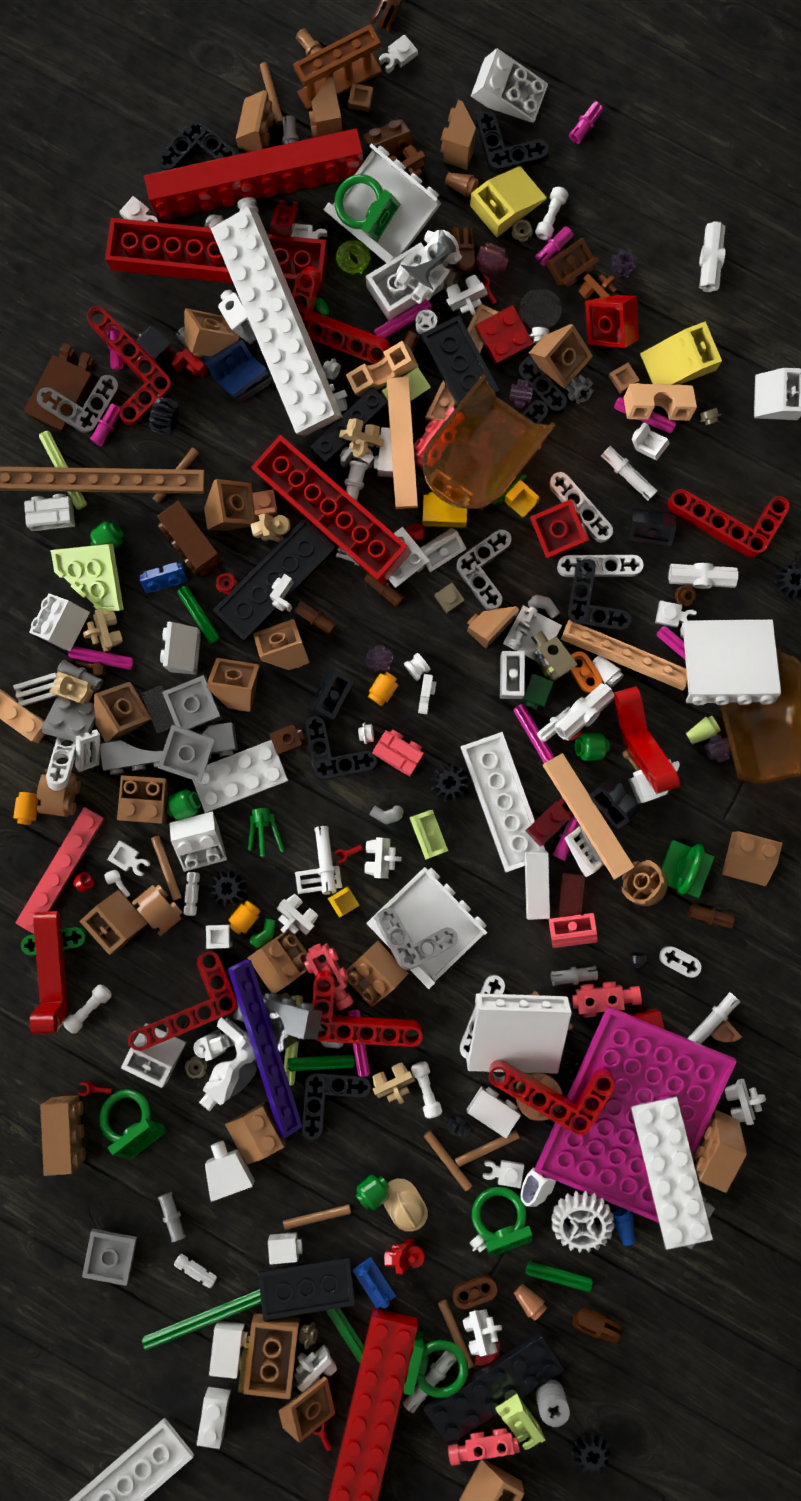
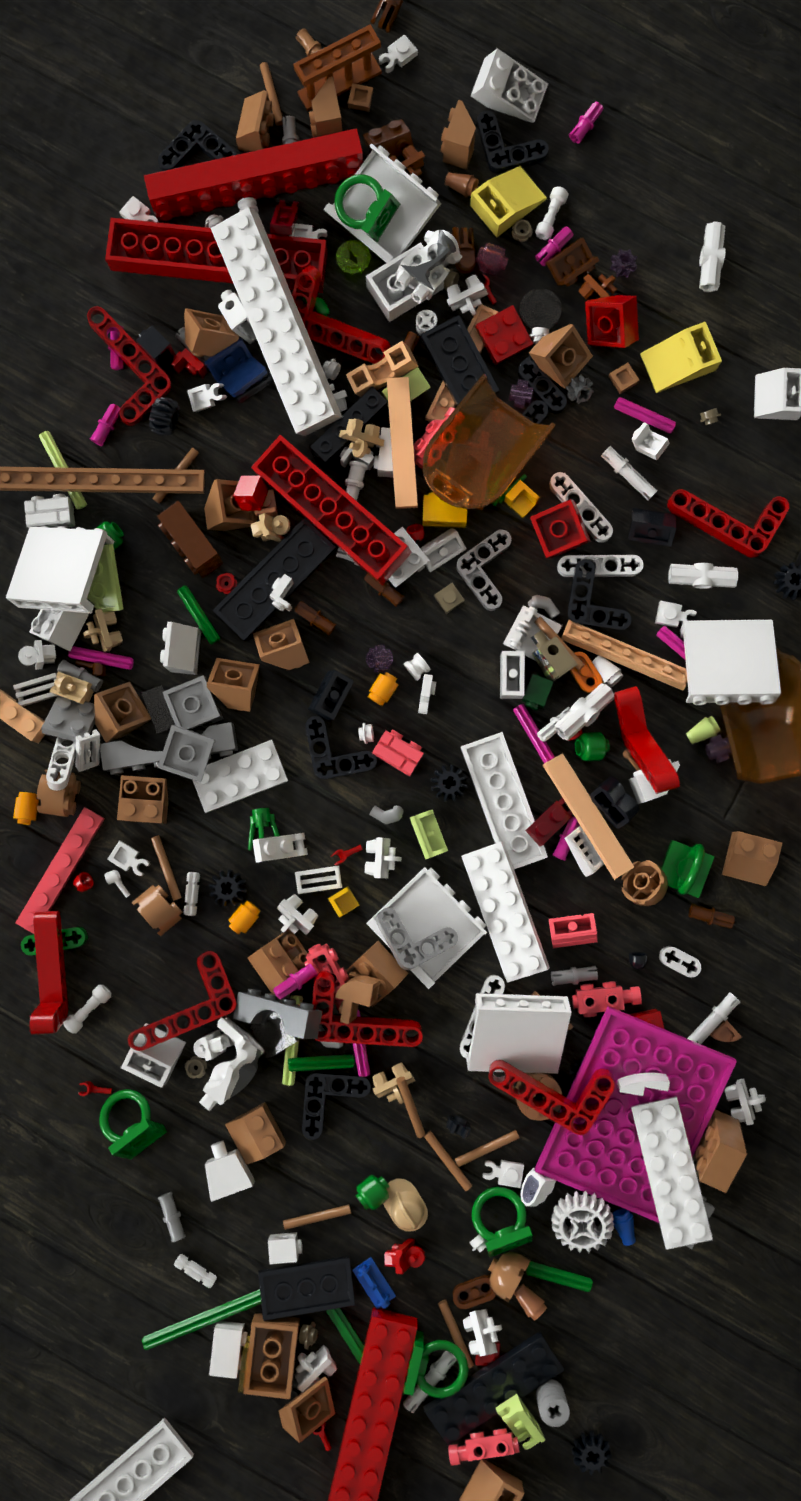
reddish brown tile [23,342,94,433] -> none
light grey beam [37,375,118,433] -> none
medium nougat brick [40,1095,86,1176] -> none
medium nougat slope [80,890,148,955] -> none
light grey plate [82,1229,137,1286] -> none
blue hinge [140,562,188,594] -> none
green head [166,789,201,821] -> none
white slope [170,811,227,872] -> none
white brick [197,1387,231,1449] -> none
white panel [206,925,232,949] -> none
dark purple plate [228,960,302,1138] -> none
green arm [249,919,276,948] -> none
reddish brown brick [269,724,305,756] -> none
white pin [314,826,337,895] -> none
dark pink axle [374,299,432,339] -> none
white piece [411,1061,442,1119] -> none
medium nougat slope [467,606,519,648] -> none
white brick [467,1086,521,1138] -> none
white tile [525,851,550,920] -> none
clear red plate [558,873,585,918] -> none
reddish brown arm [572,1307,623,1343] -> none
light nougat arch [624,383,697,421] -> none
reddish brown plate [675,584,696,606] -> none
none -> white panel [6,525,115,614]
none -> white hips [18,640,56,670]
none -> white plate [187,383,227,412]
none -> red brick [233,476,269,511]
none -> white plate [253,833,308,863]
none -> dark pink axle [273,963,317,999]
none -> medium nougat brick [335,975,381,1024]
none -> medium nougat bar [396,1077,425,1138]
none -> white plate [461,841,550,983]
none -> medium nougat cylinder [488,1252,530,1302]
none -> medium nougat bar [534,616,585,671]
none -> white slope [617,1073,670,1096]

